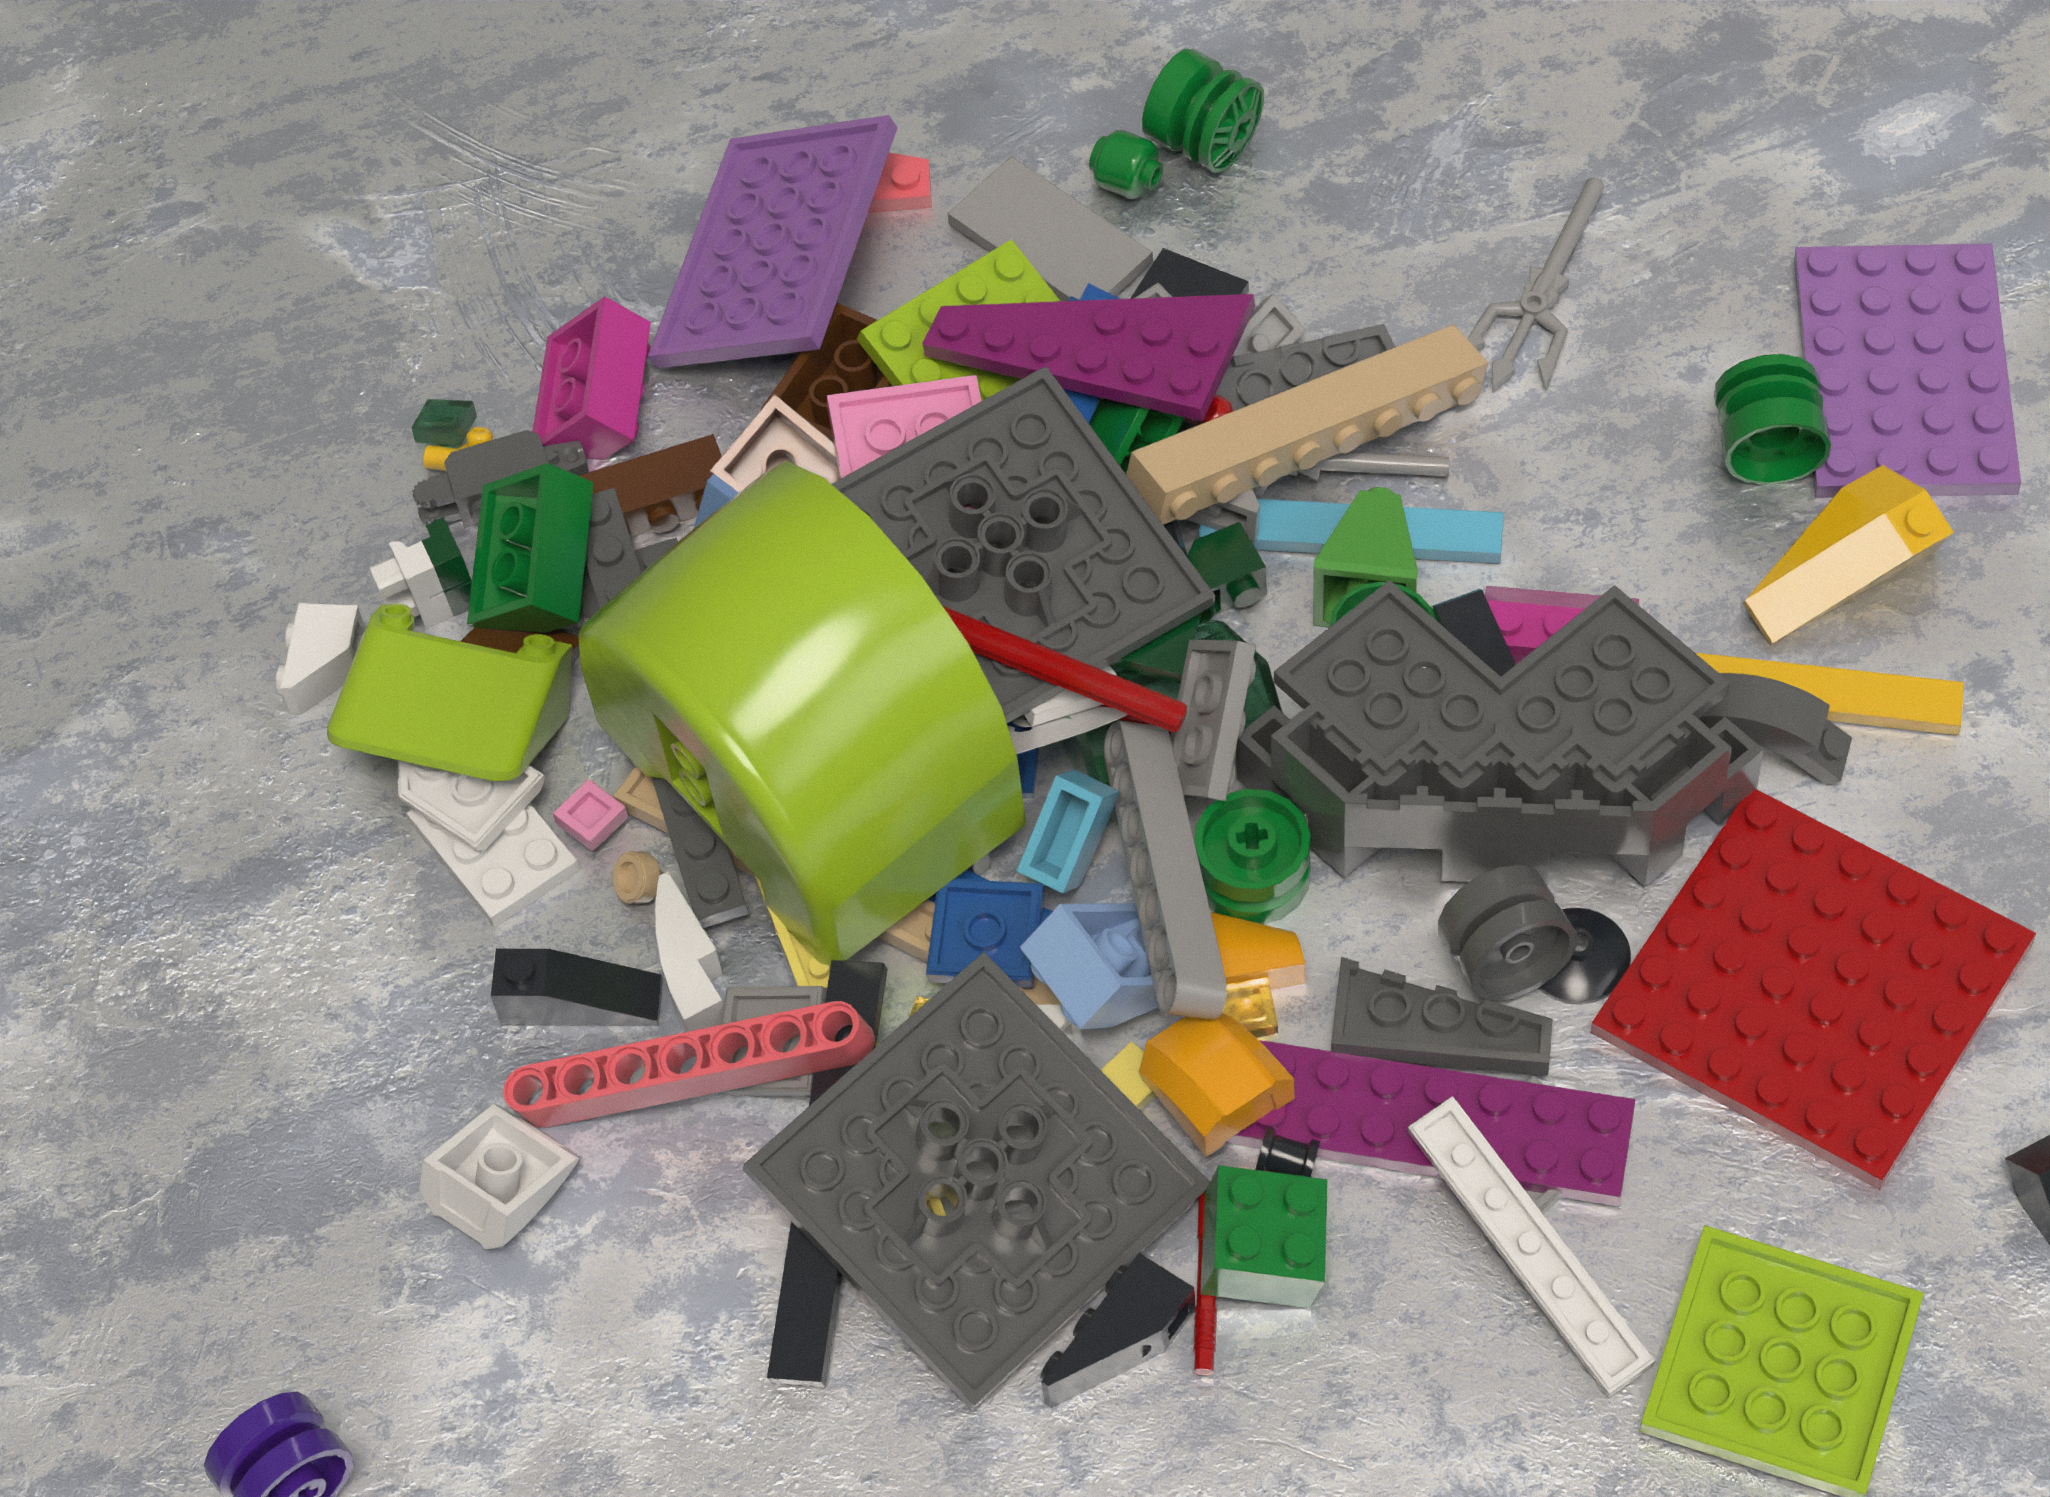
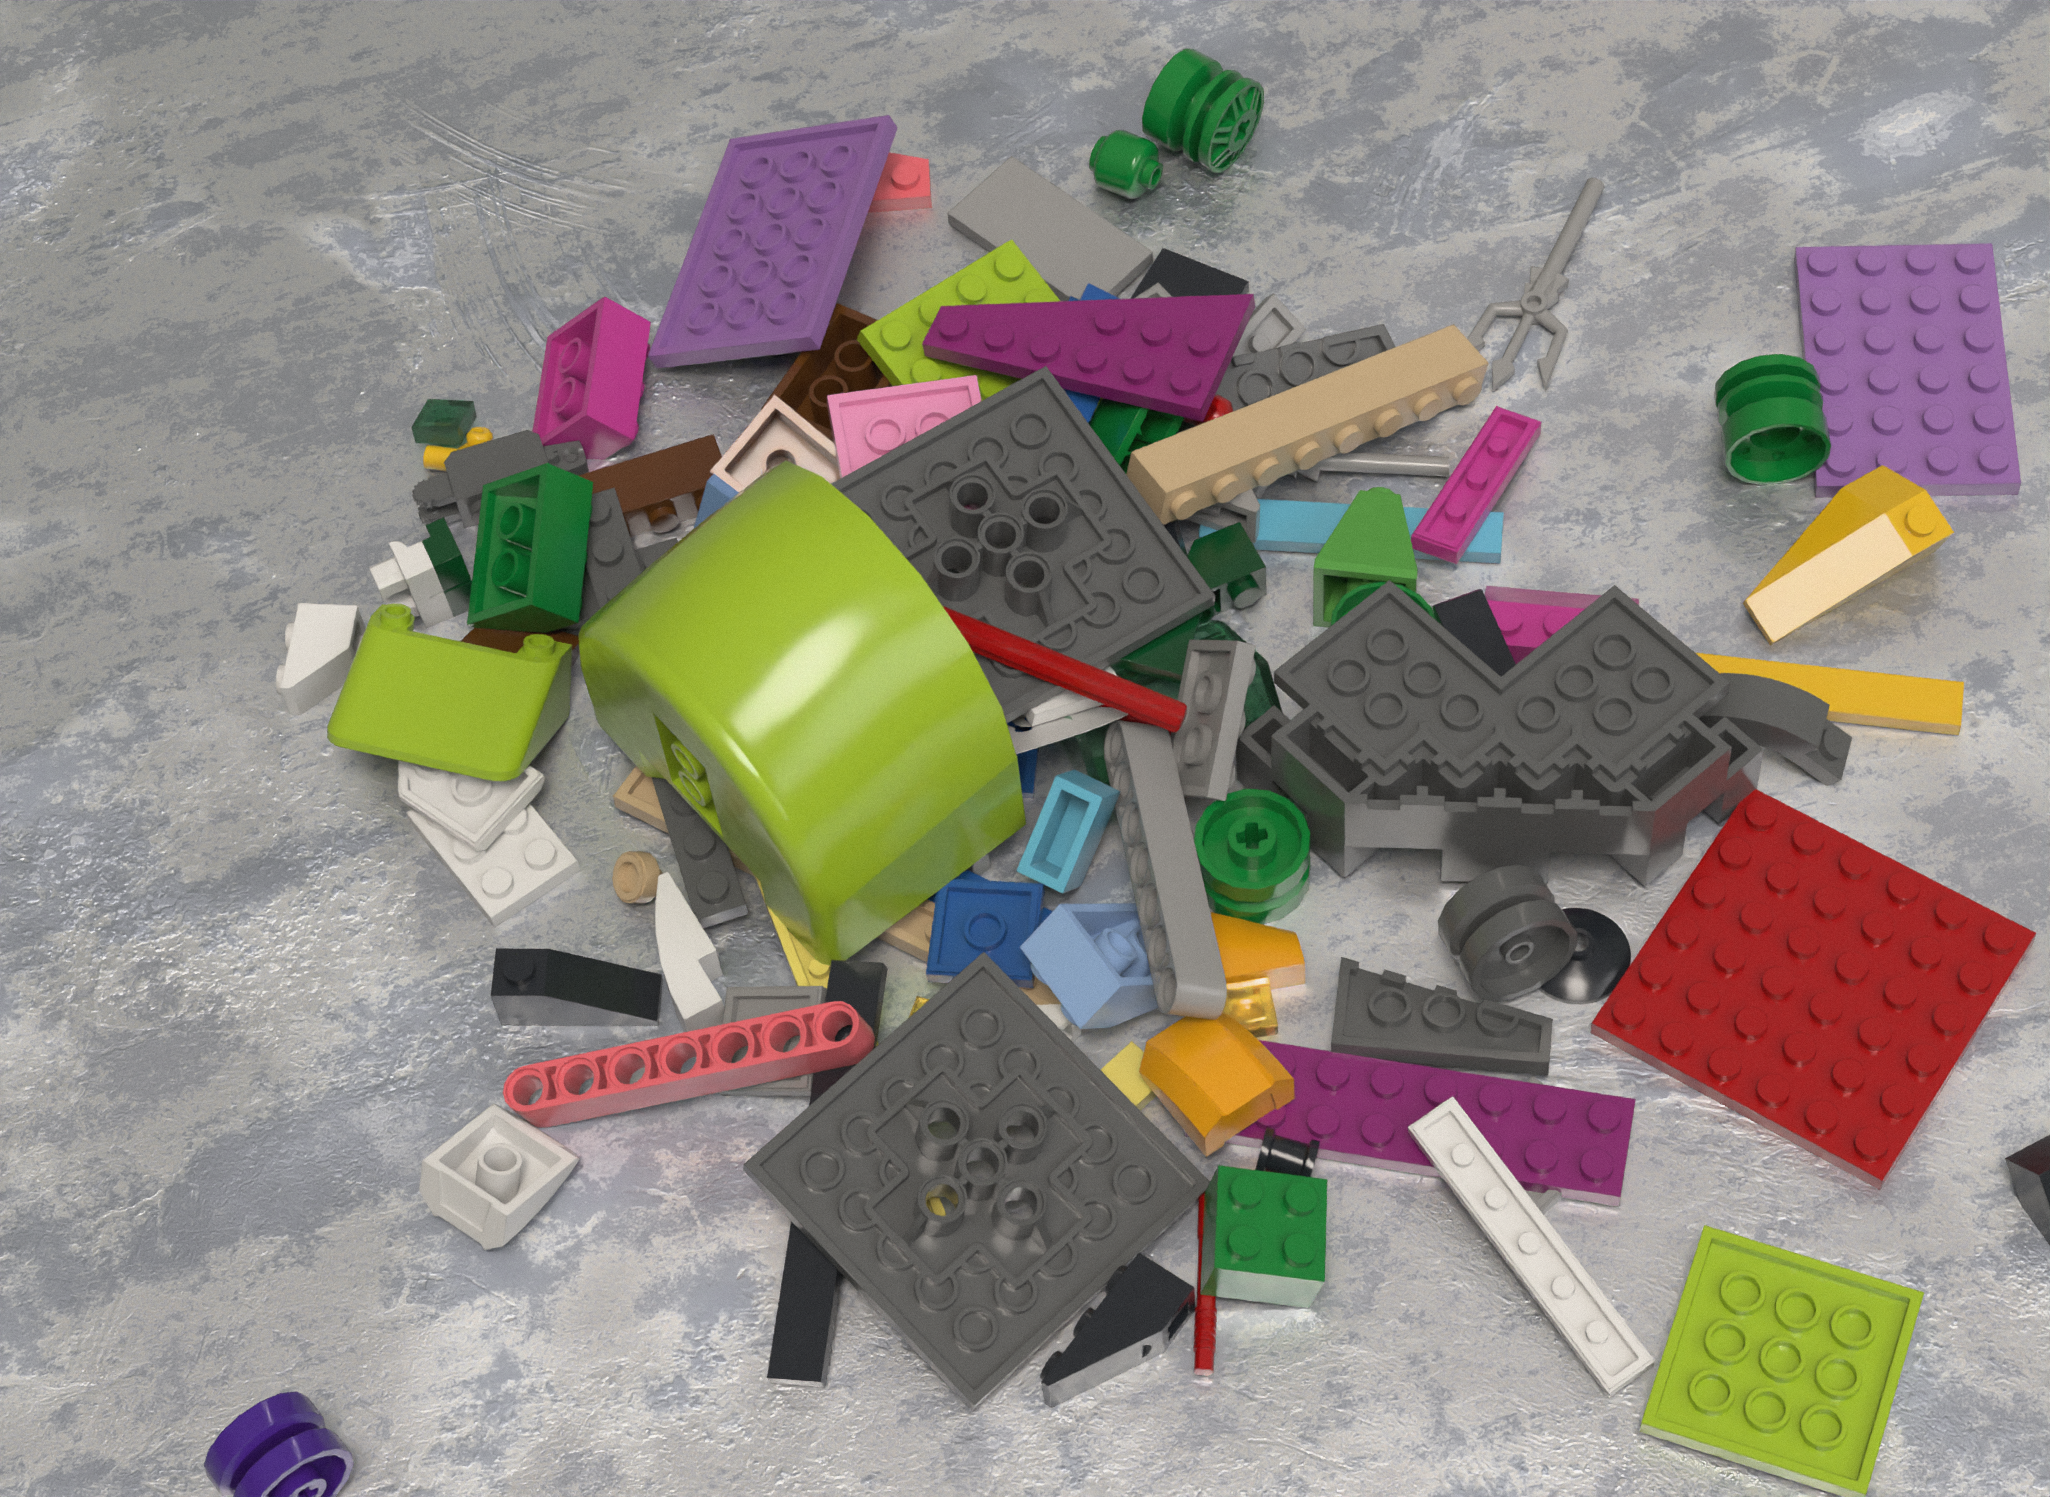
bright pink plate [553,779,628,852] -> none
none -> dark pink tile [1411,406,1542,564]

